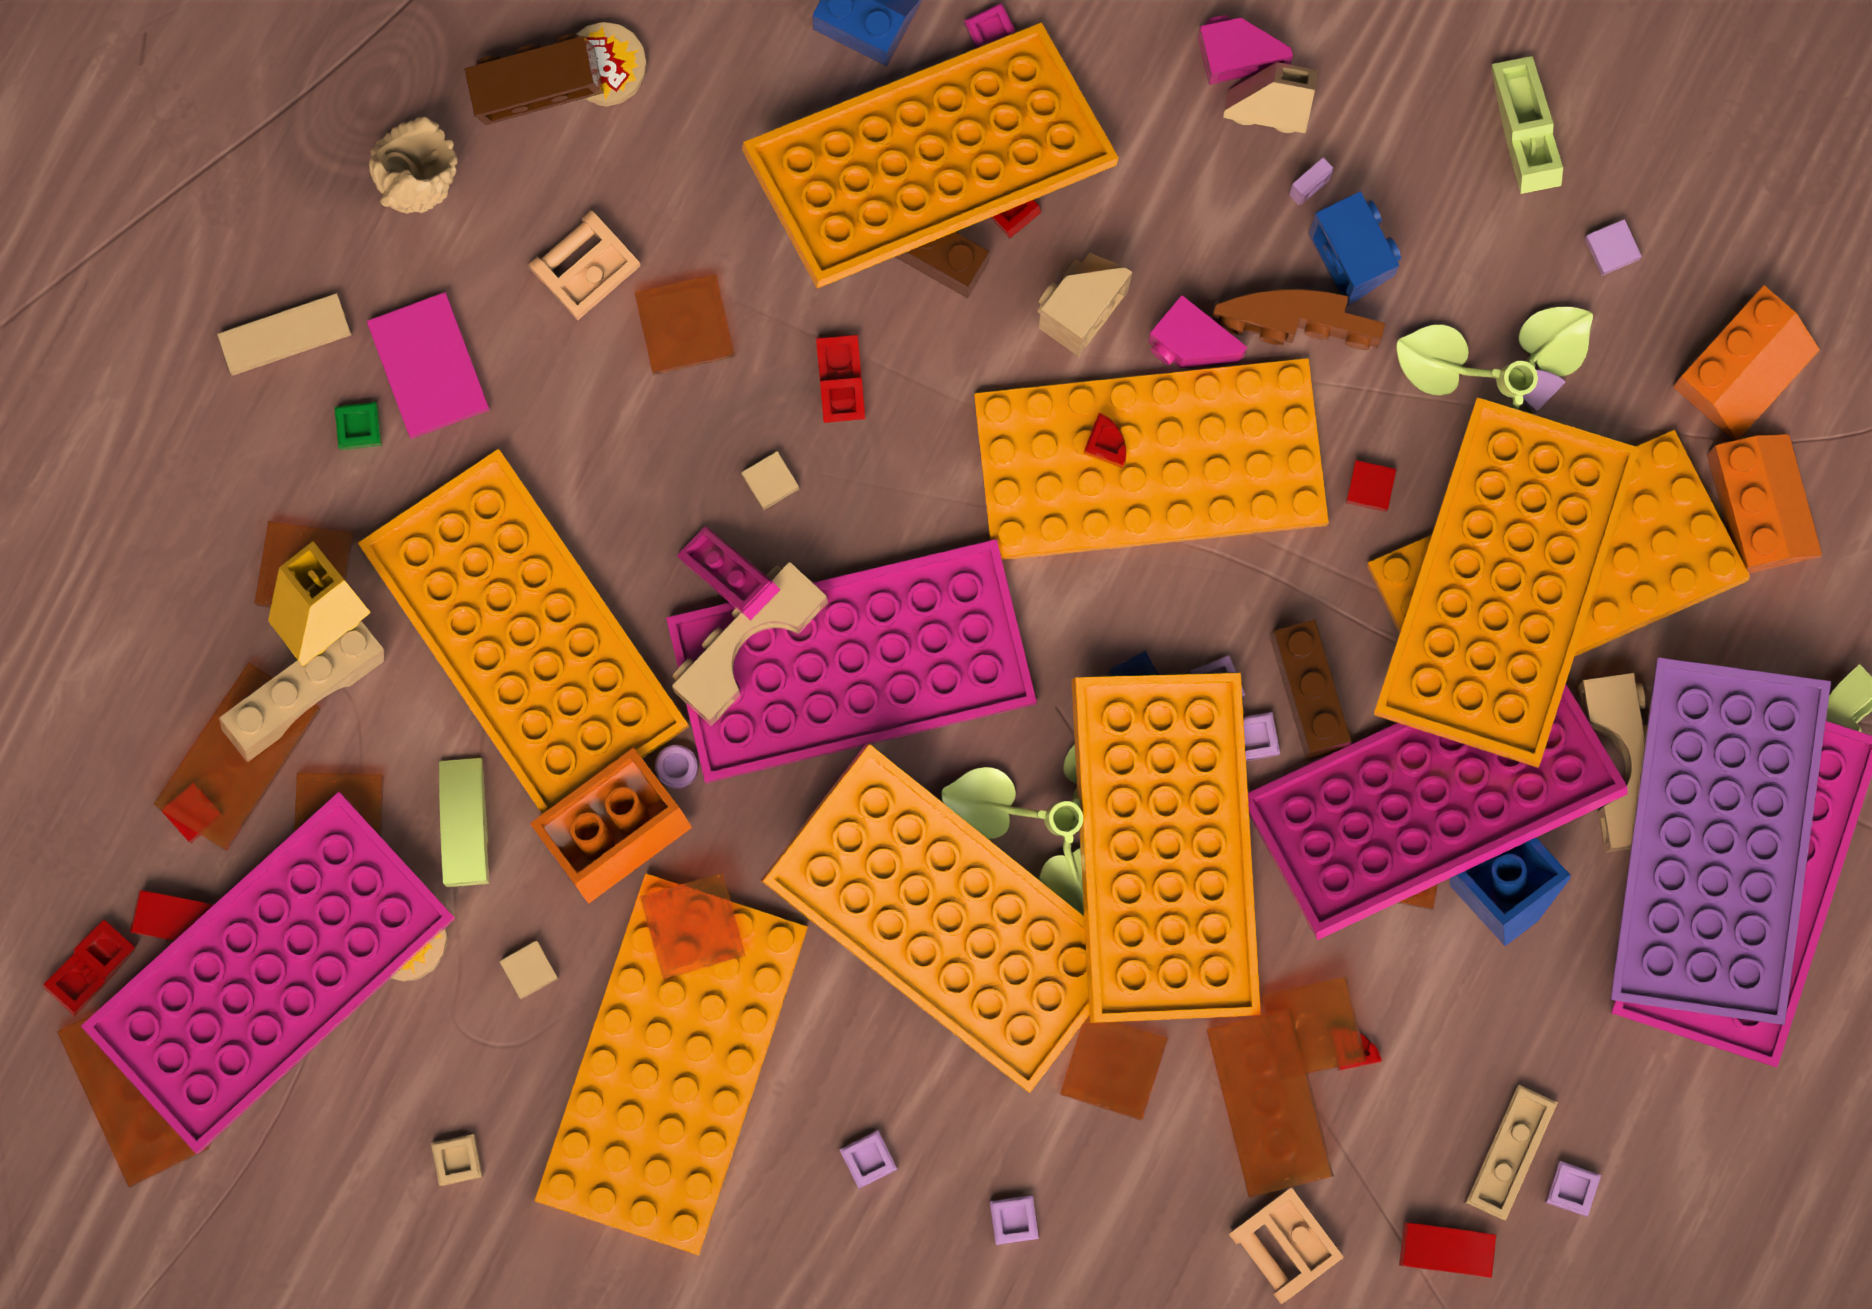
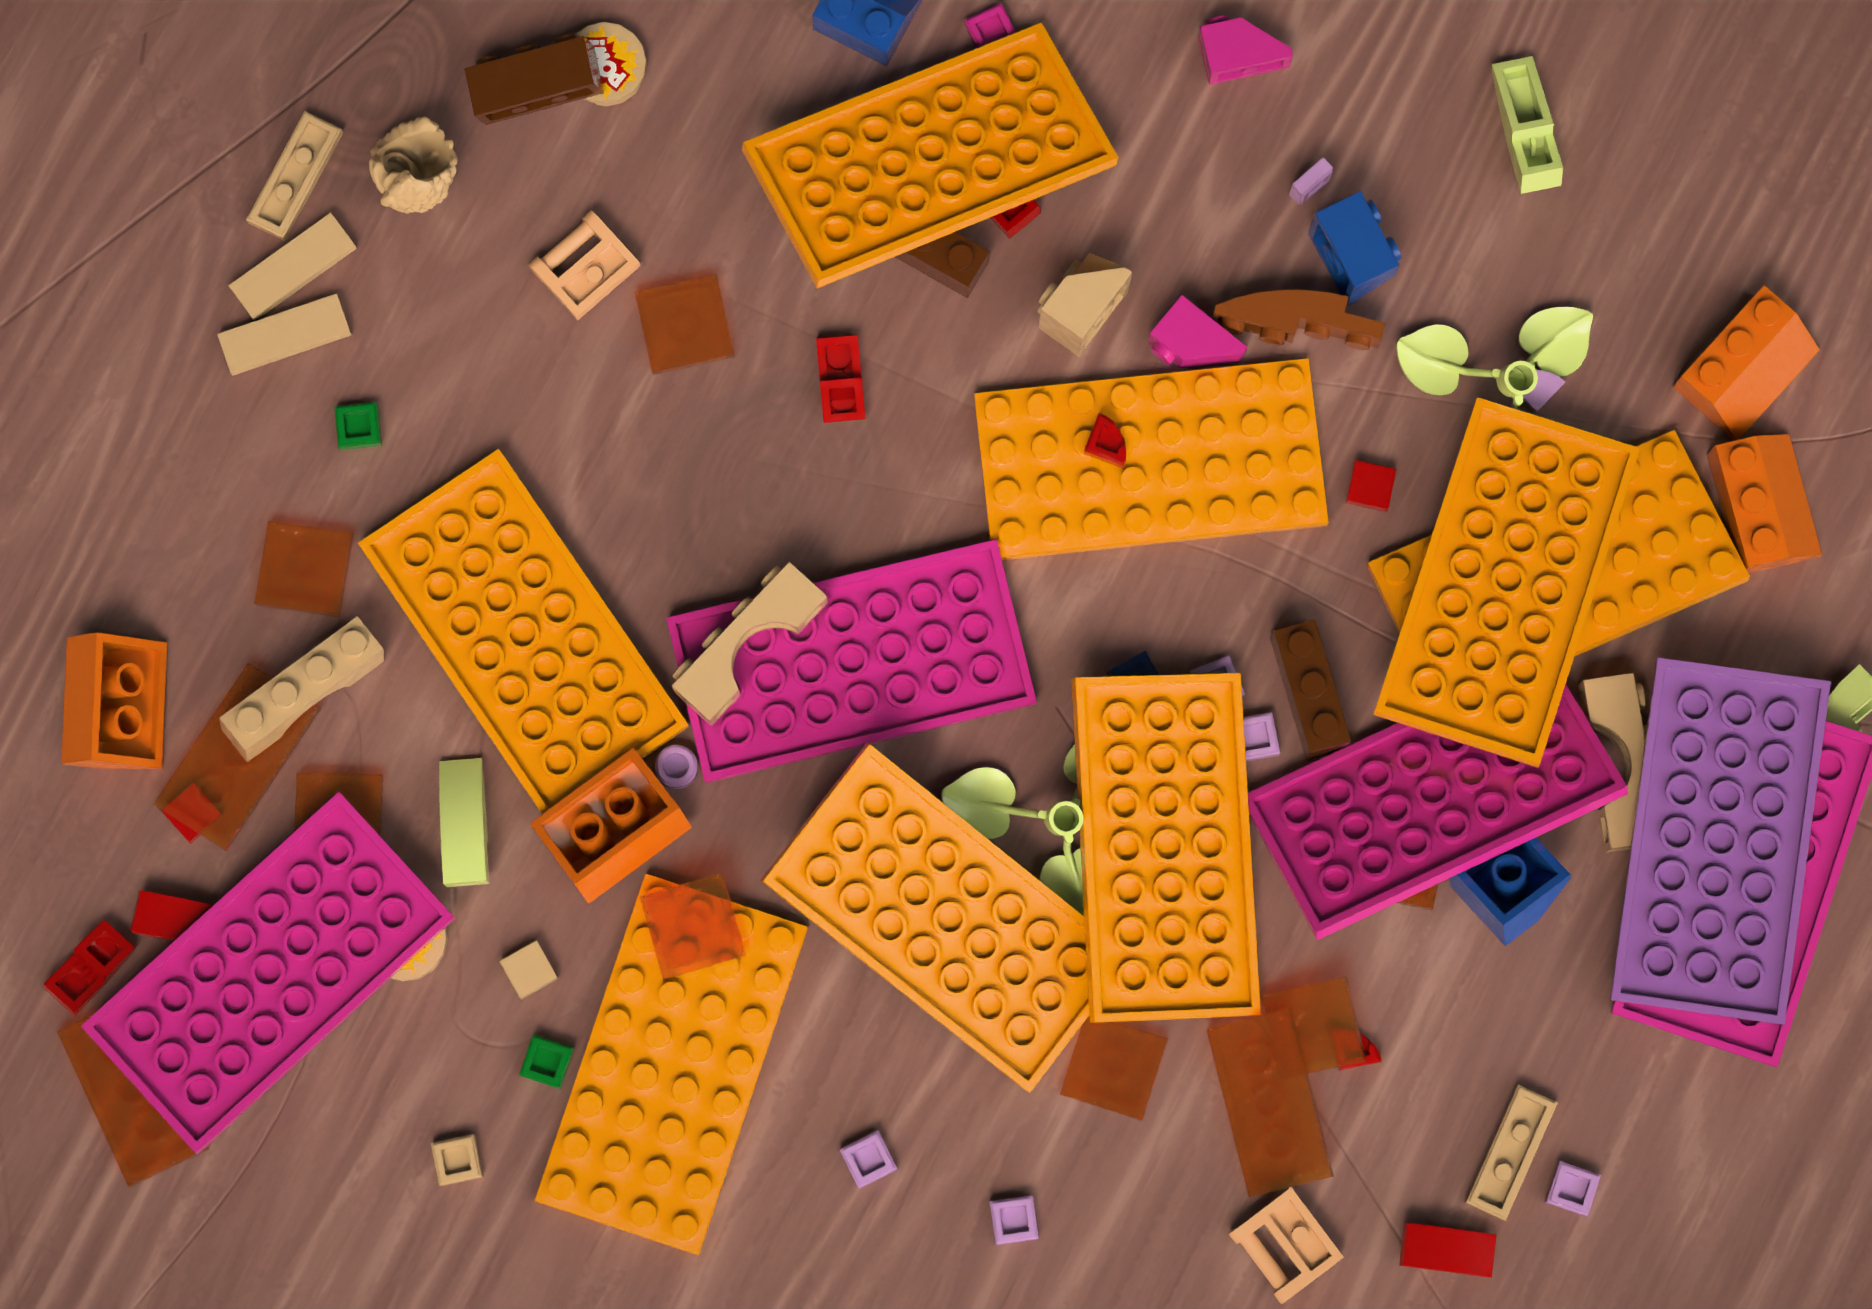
yellow slope [268,541,371,666] -> none
dark pink tile [366,292,490,440] -> none
dark pink tile [677,526,780,621] -> none
tan tile [741,451,799,511] -> none
tan slope [1223,62,1318,133] -> none
lavender tile [1585,219,1642,276] -> none
none -> orange slope [61,632,167,769]
none -> tan tile [228,212,357,321]
none -> tan tile [246,111,343,241]
none -> green tile [519,1035,574,1090]

